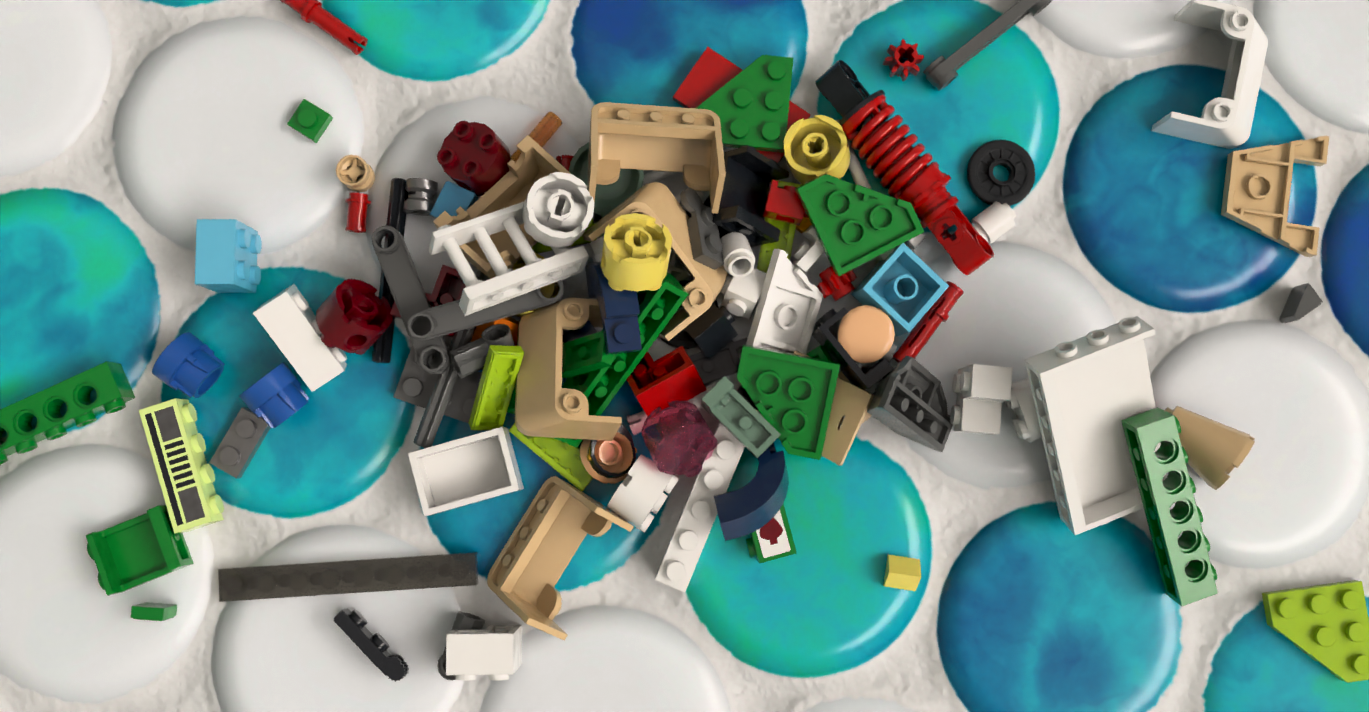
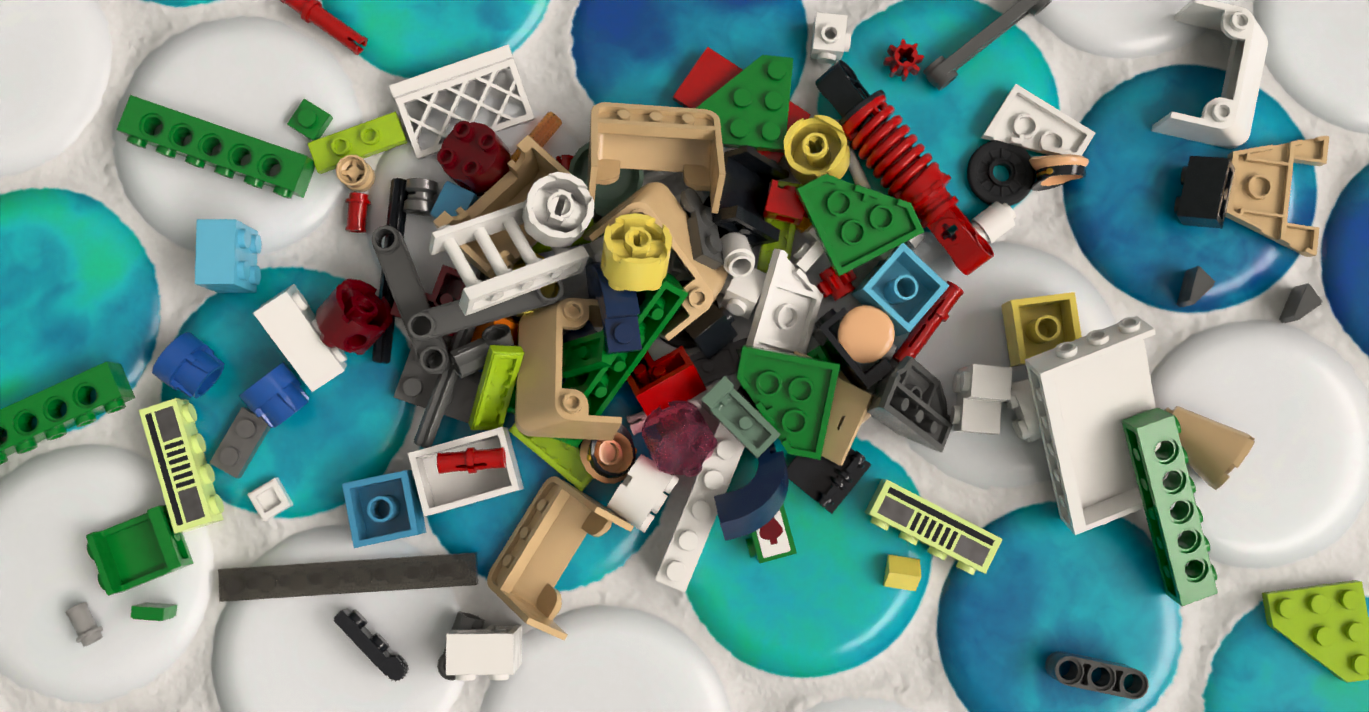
none -> light grey pin [65,602,103,647]
none -> green brick [116,95,315,199]
none -> white tile [247,478,294,522]
none -> lime plate [307,111,408,174]
none -> dark azure brick [342,470,427,548]
none -> white fence [389,45,535,159]
none -> red pin [437,447,506,474]
none -> black hinge [787,448,871,514]
none -> white brick [810,12,851,65]
none -> brick [865,479,1003,575]
none -> white wing [981,84,1095,156]
none -> light yellow brick [1001,292,1082,367]
none -> piece [1029,154,1089,191]
none -> dark grey beam [1046,651,1149,699]
none -> black brick [1174,156,1235,229]
none -> dark grey slope [1177,266,1215,308]

